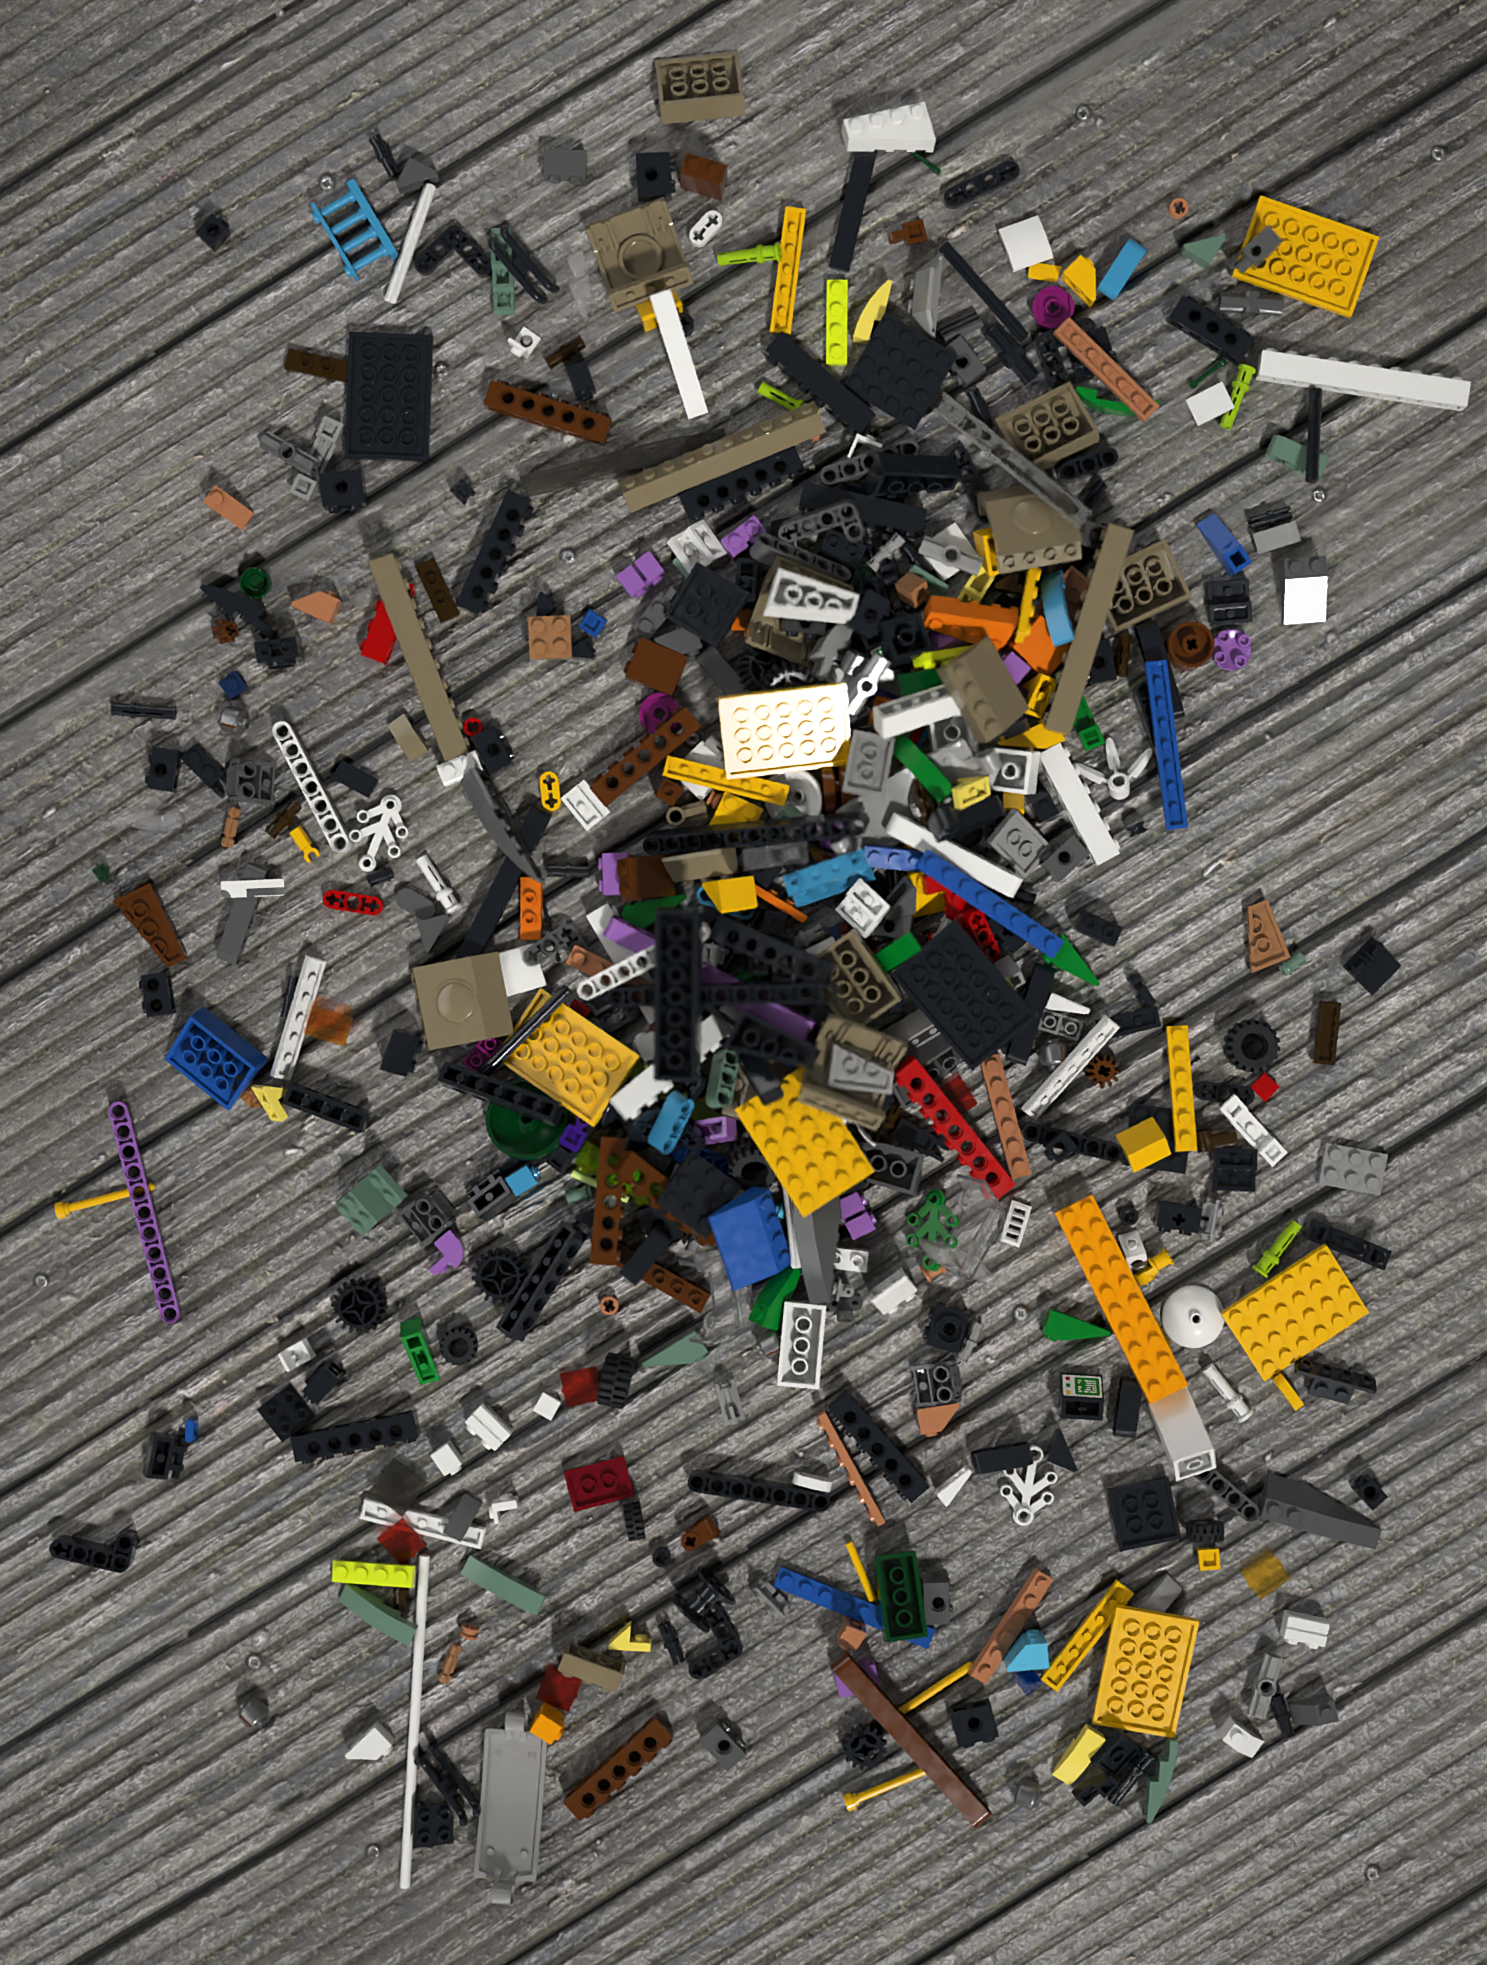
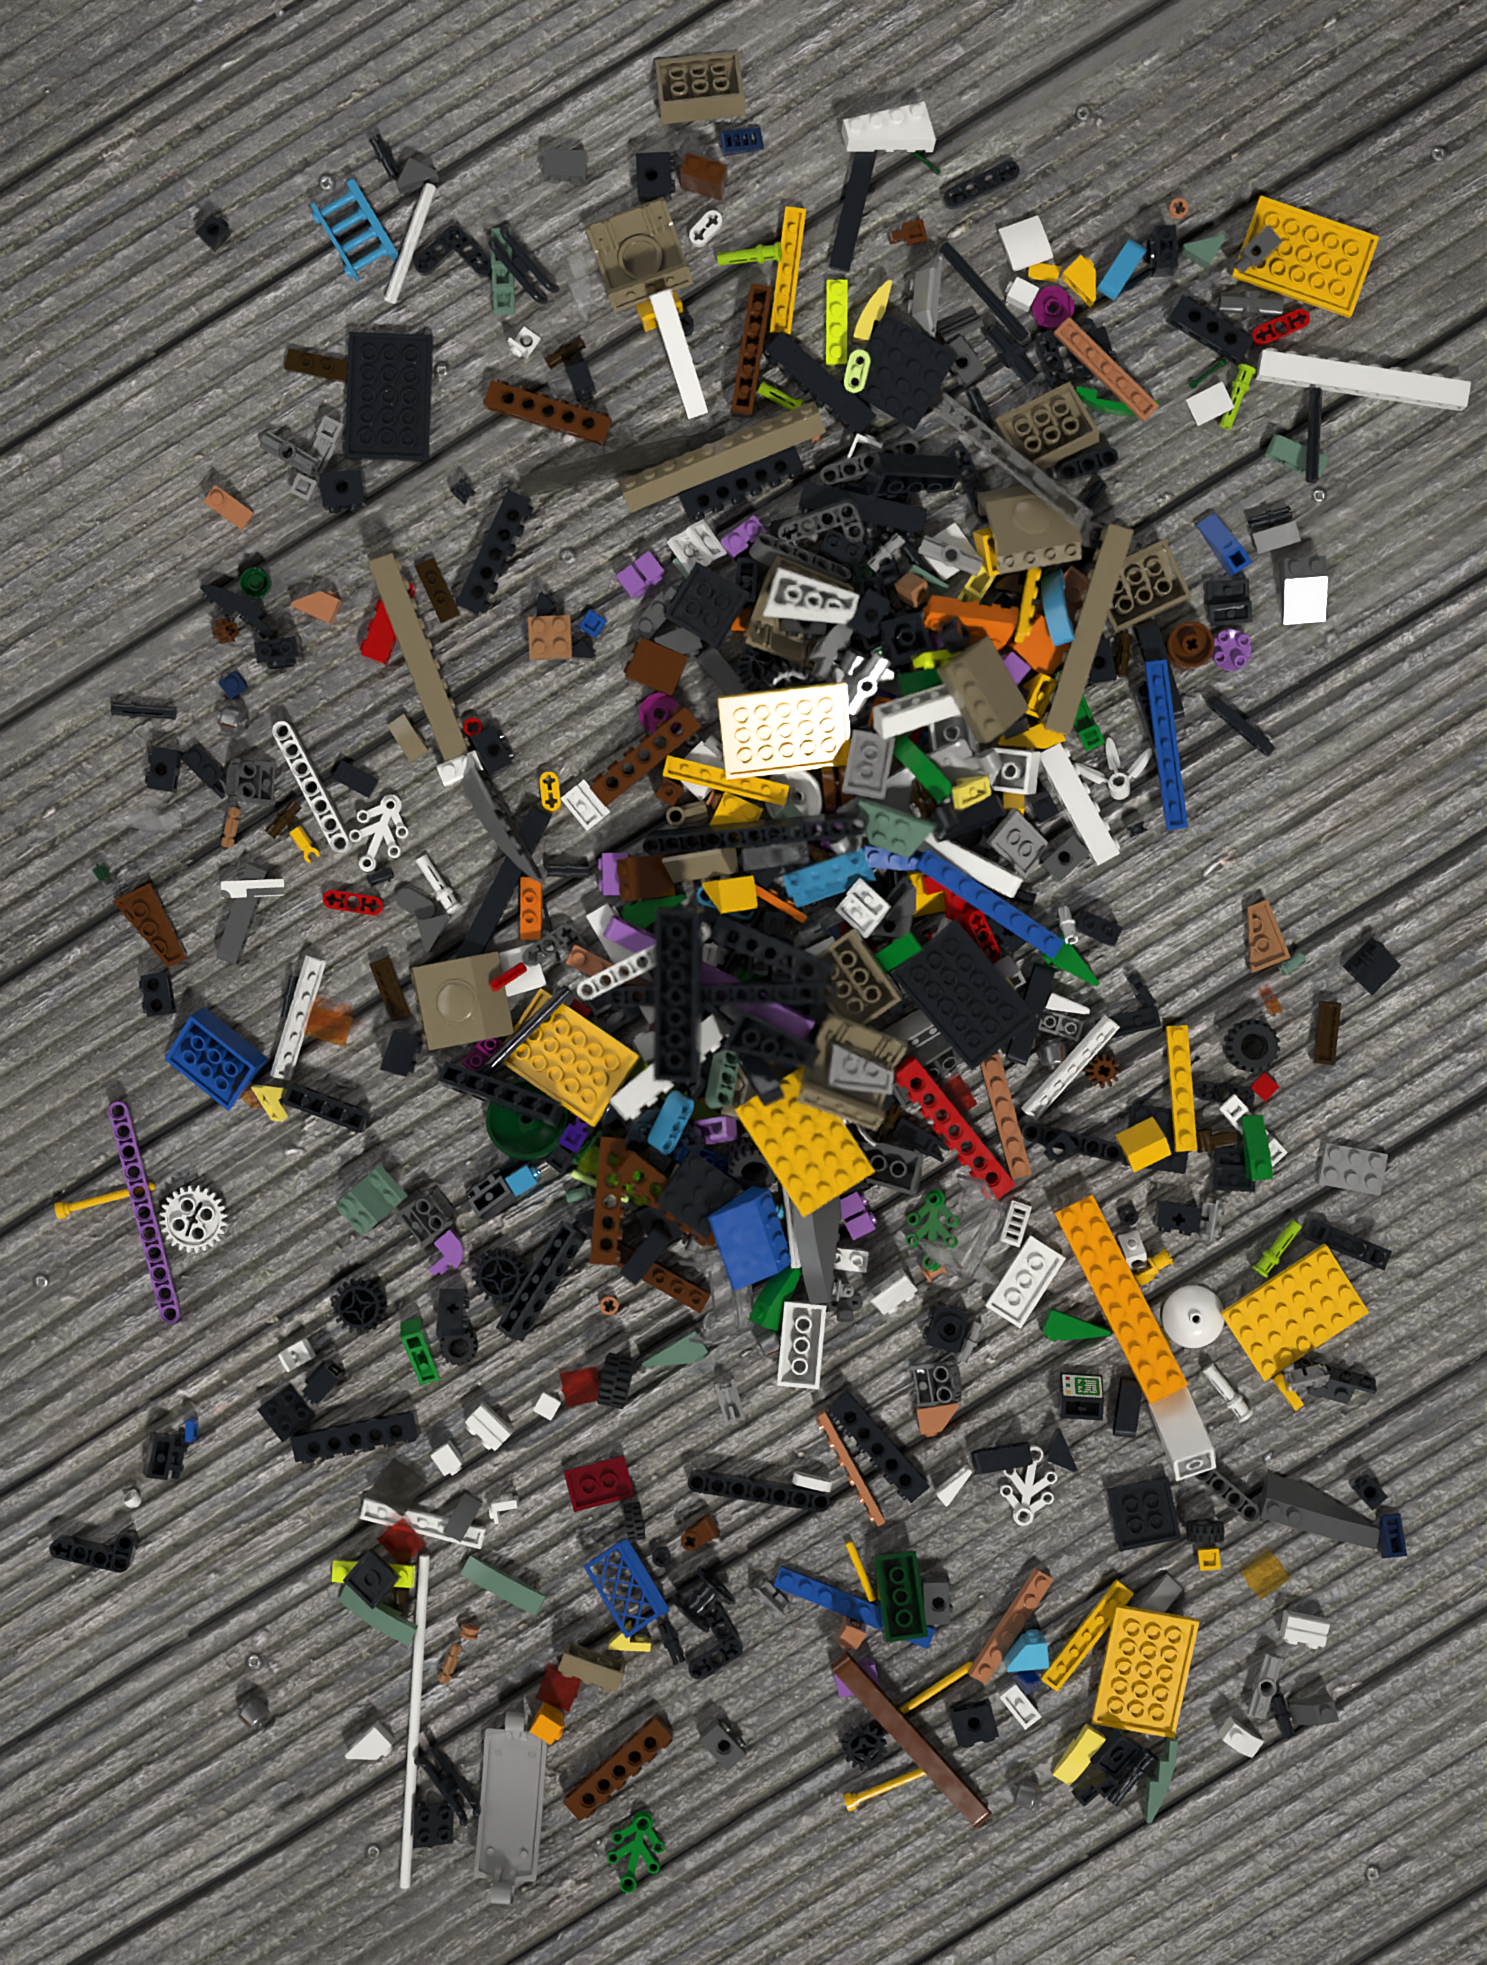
none -> white hinge [122,1489,141,1508]
none -> white gear [159,1185,229,1253]
none -> black plate [342,1548,401,1609]
none -> dark brown plate [369,956,412,1022]
none -> black brick [437,1289,470,1336]
none -> red axle [489,962,527,992]
none -> dark green hinge [572,1129,605,1164]
none -> blue fence [583,1538,670,1639]
none -> green plant [607,1811,665,1893]
none -> dark blue slope [719,128,764,157]
none -> reddish brown brick [731,283,772,418]
none -> yellowish green plate [844,350,871,393]
none -> sand green wing [858,798,937,858]
none -> black brick [938,616,970,655]
none -> white plate [985,1235,1066,1329]
none -> white plate [999,1682,1042,1730]
none -> white brick [1004,277,1039,312]
none -> white axle [1058,906,1078,944]
none -> black brick [1146,224,1179,278]
none -> black beam [1207,696,1276,757]
none -> green slope [1241,1114,1273,1181]
none -> red beam [1251,309,1310,347]
none -> clear orange bush [1264,996,1283,1017]
none -> light grey hinge [1283,1364,1330,1393]
none -> dark blue slope [1380,1513,1407,1559]

